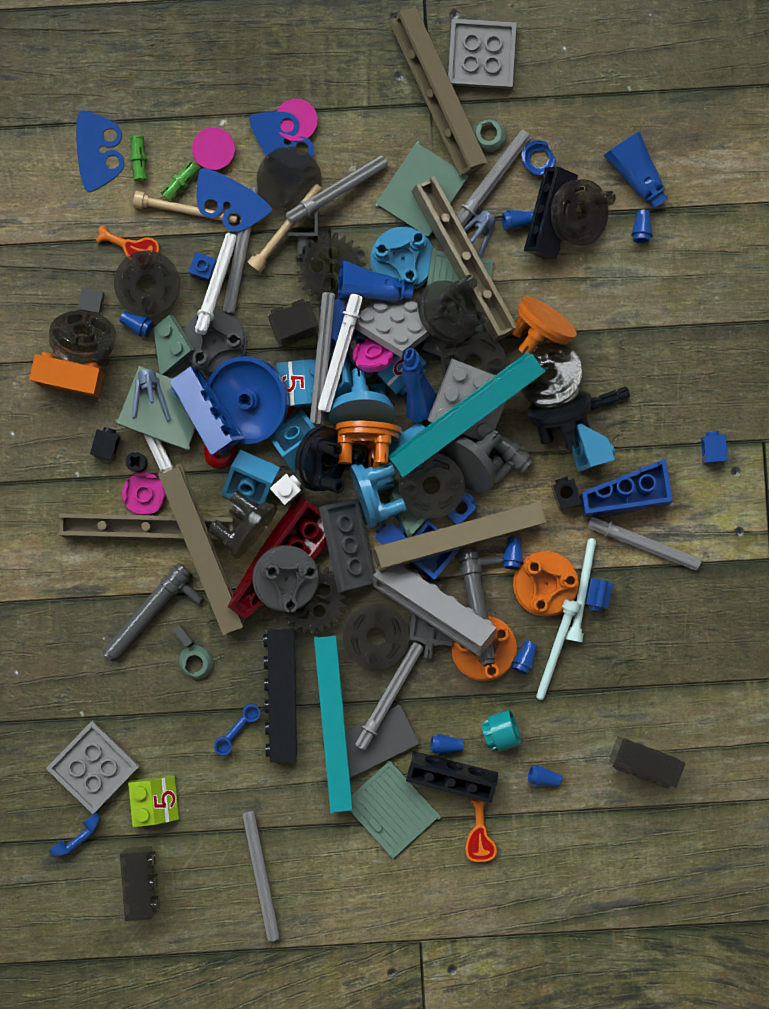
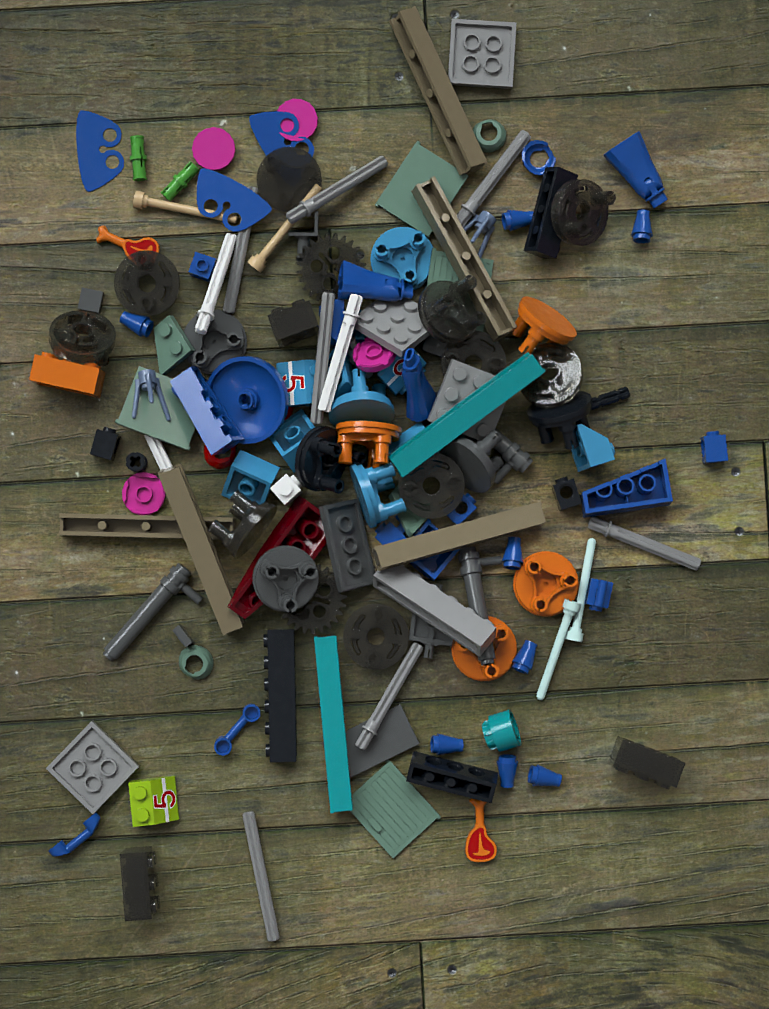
none -> blue cone [496,754,518,788]

